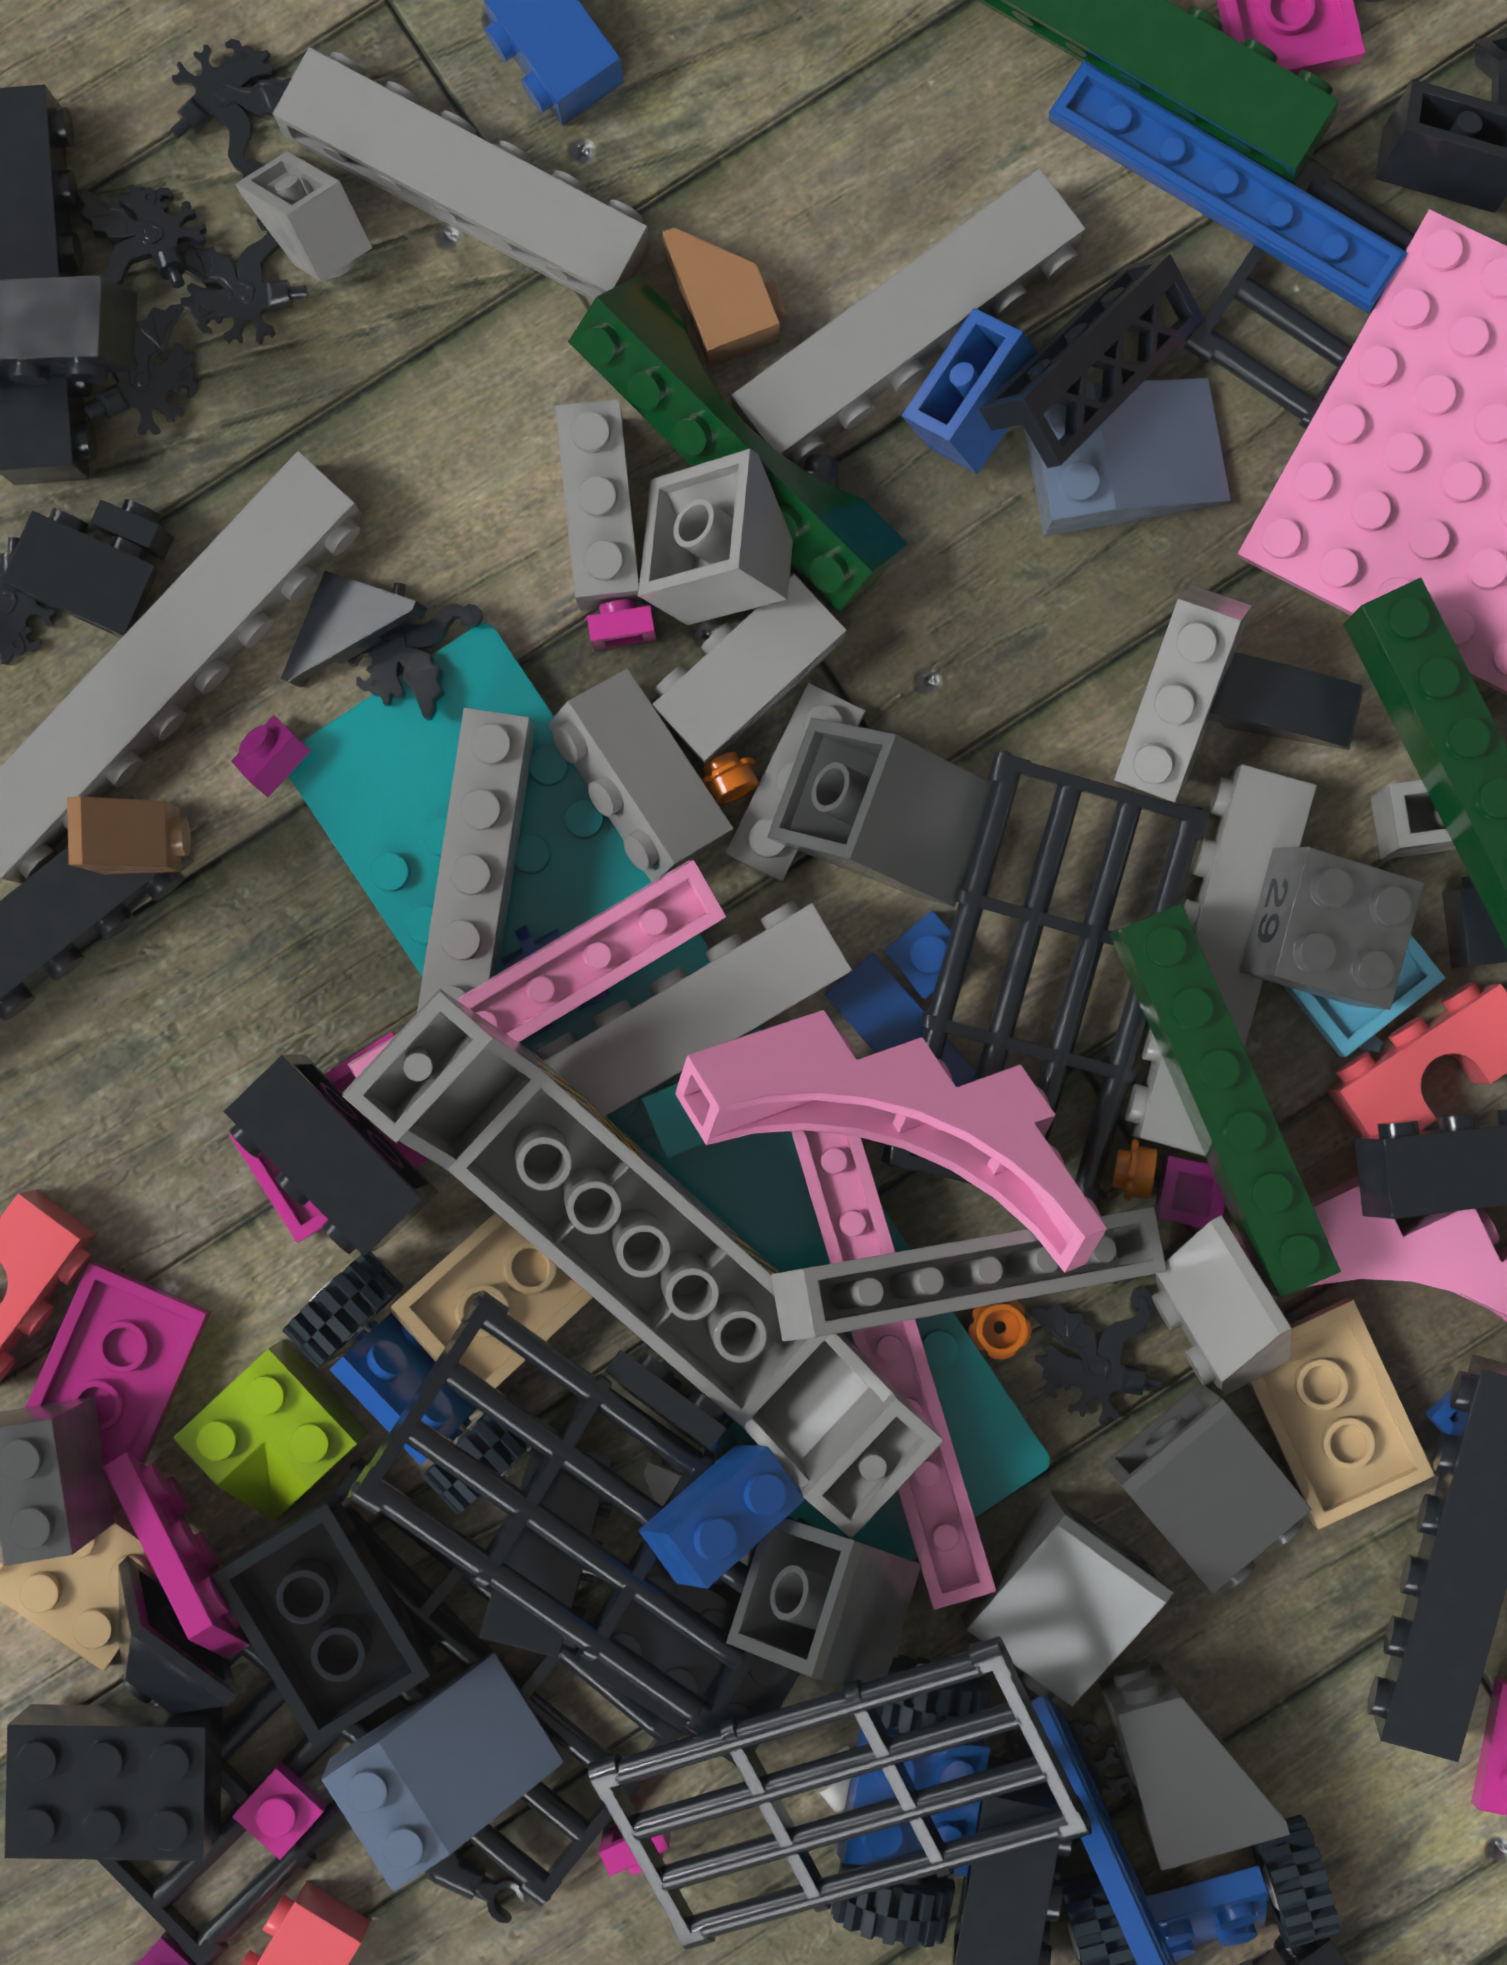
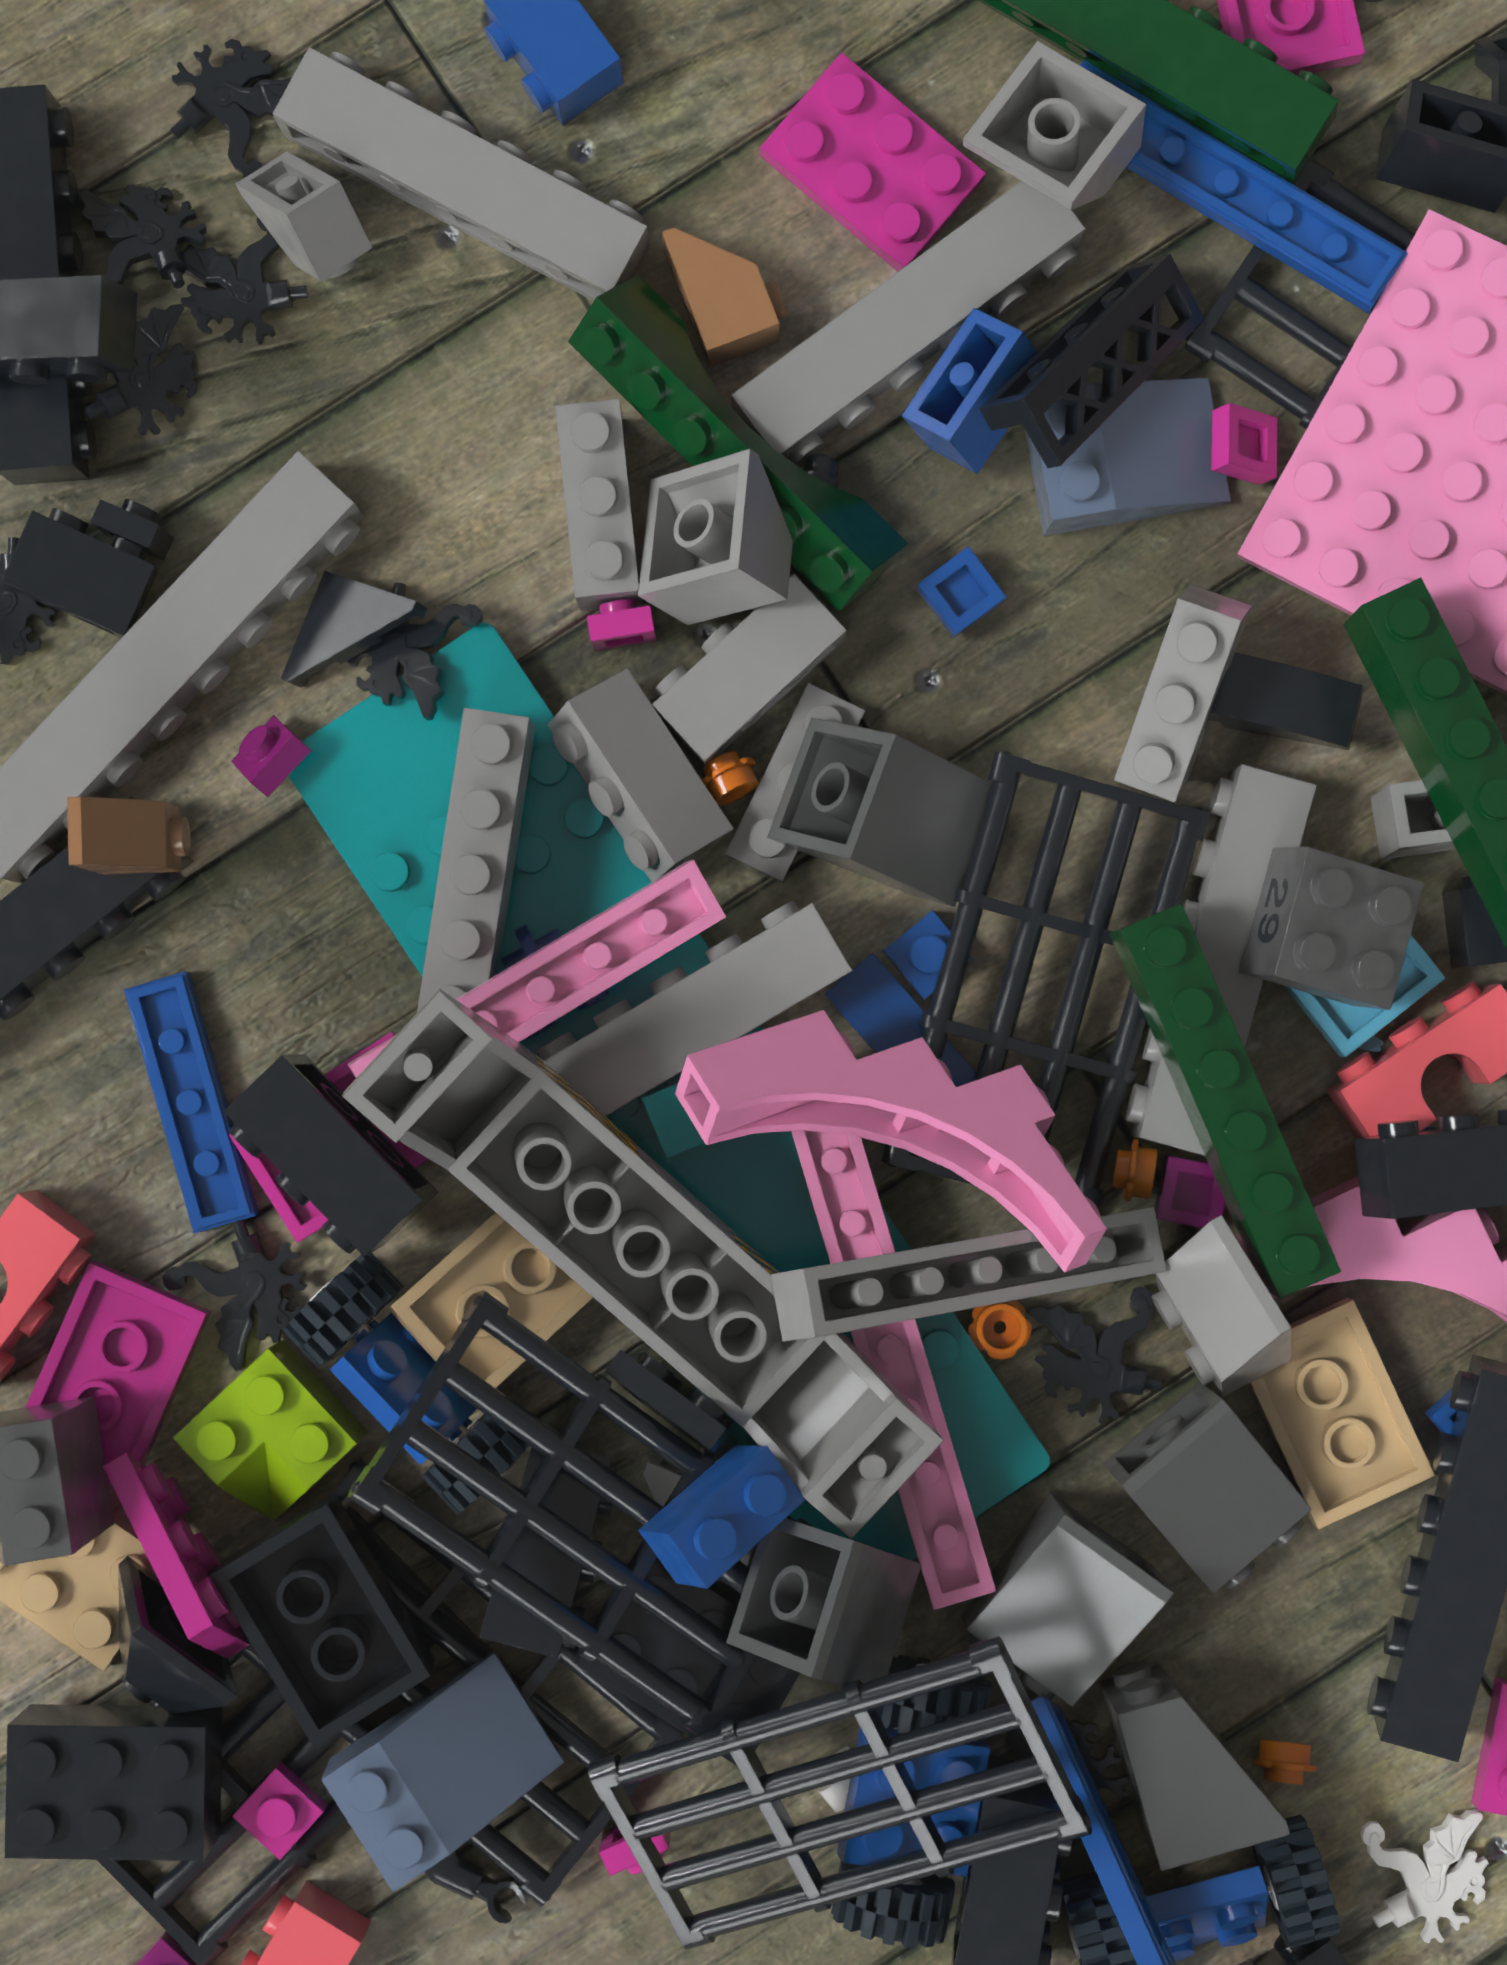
none -> blue tile [124,971,259,1234]
none -> black piece [162,1219,307,1371]
none -> dark pink plate [760,52,986,272]
none -> blue plate [916,546,1006,639]
none -> light grey slope [963,41,1146,210]
none -> dark pink plate [1211,403,1277,485]
none -> orange plate [1252,1739,1317,1785]
none -> white piece [1361,1809,1489,1943]

